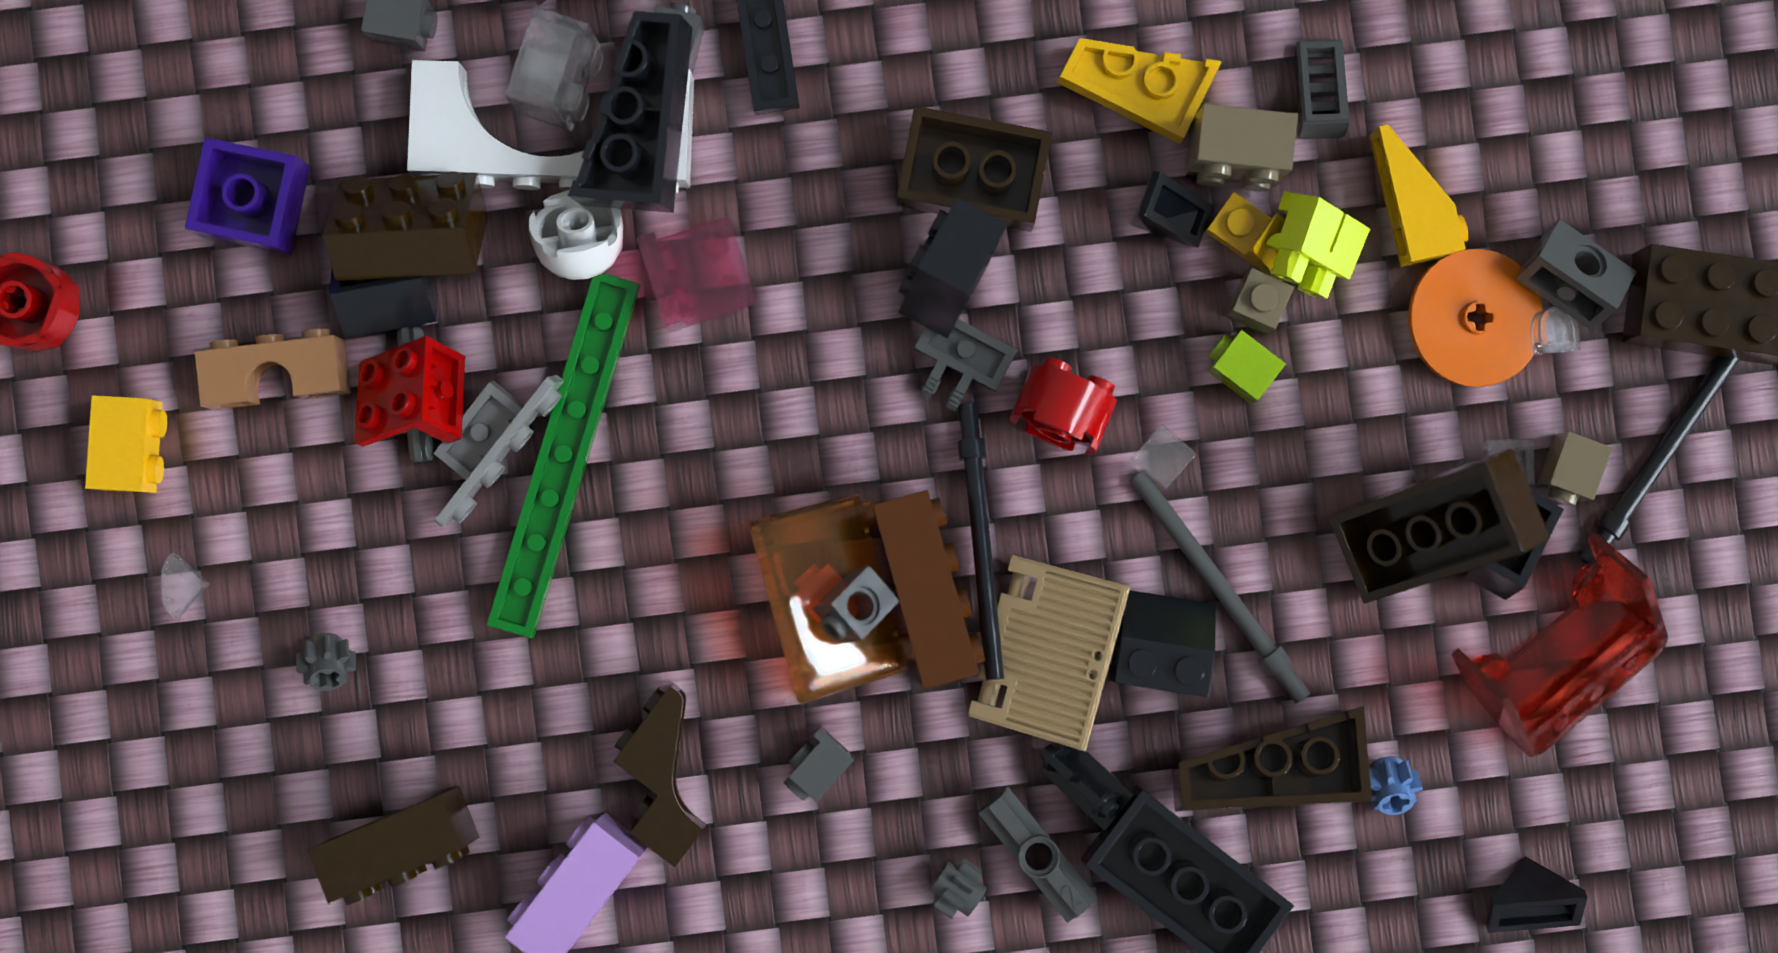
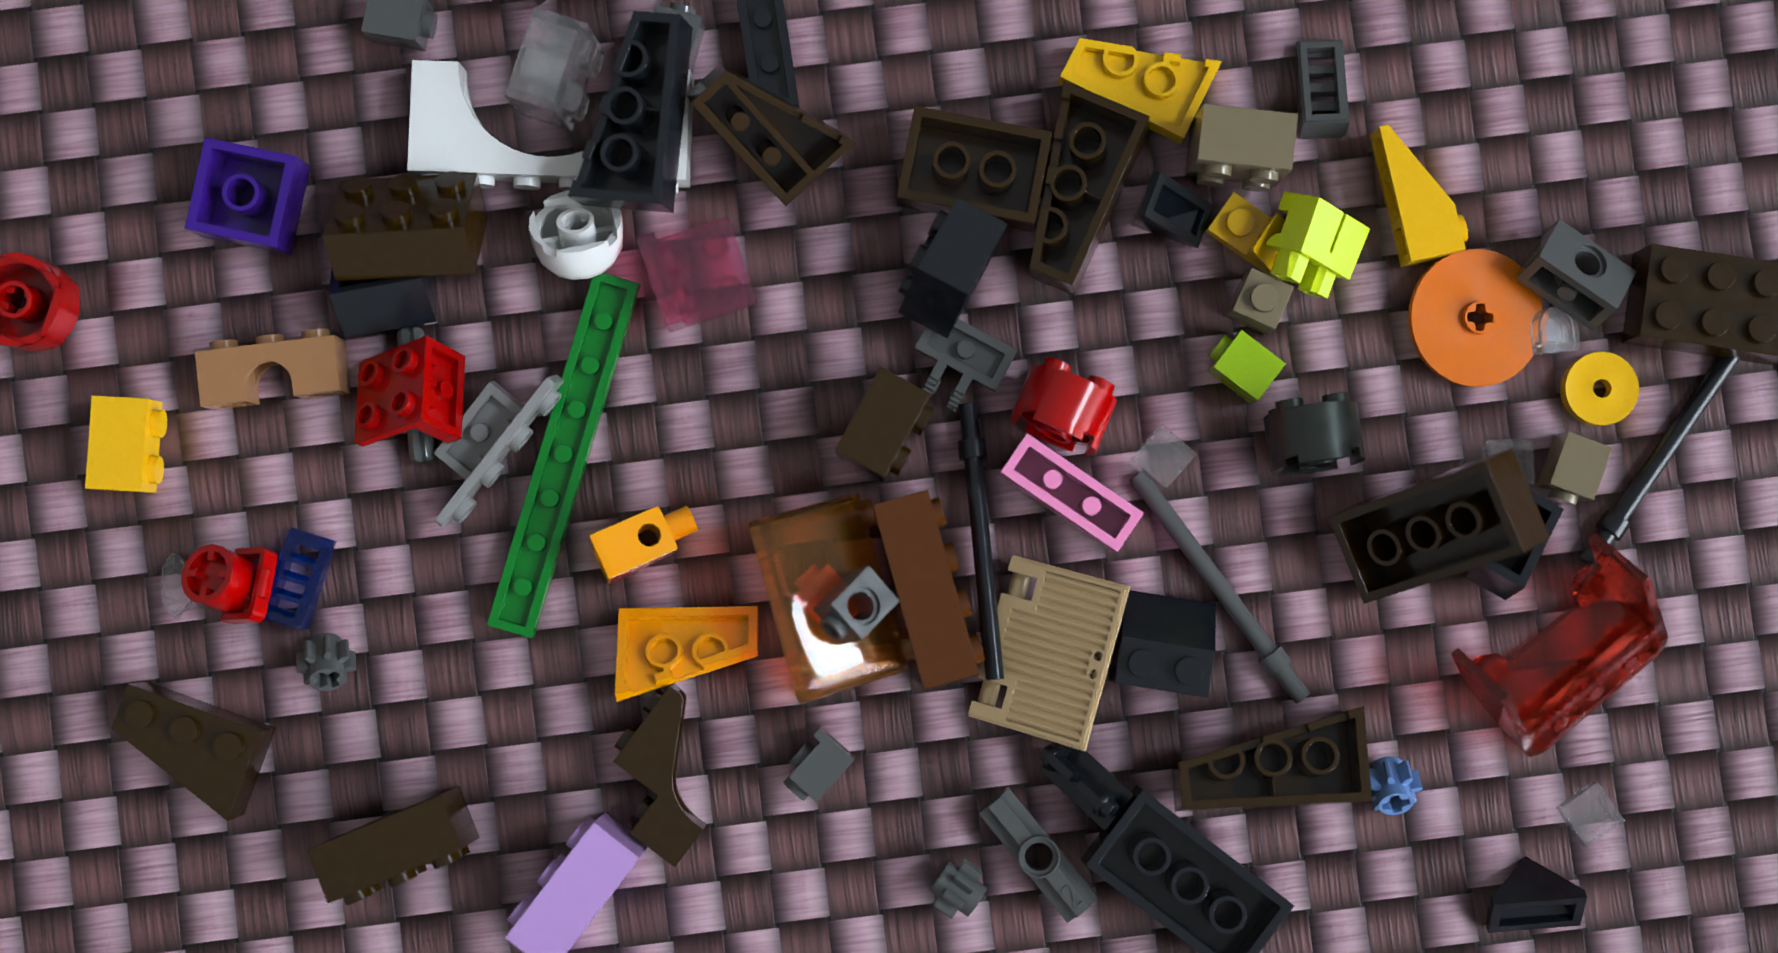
none -> dark brown wedge [111,681,276,821]
none -> red piece [181,544,278,624]
none -> clear blue slope [265,527,337,630]
none -> light orange torso [589,505,698,584]
none -> light orange wing [615,606,759,702]
none -> dark brown wedge [686,64,855,206]
none -> dark brown brick [835,366,934,481]
none -> bright pink brick [998,433,1144,552]
none -> dark brown wedge [1030,81,1150,296]
none -> pearl dark grey brick [1263,392,1366,475]
none -> clear tile [1556,781,1625,848]
none -> yellow piece [1560,352,1639,426]

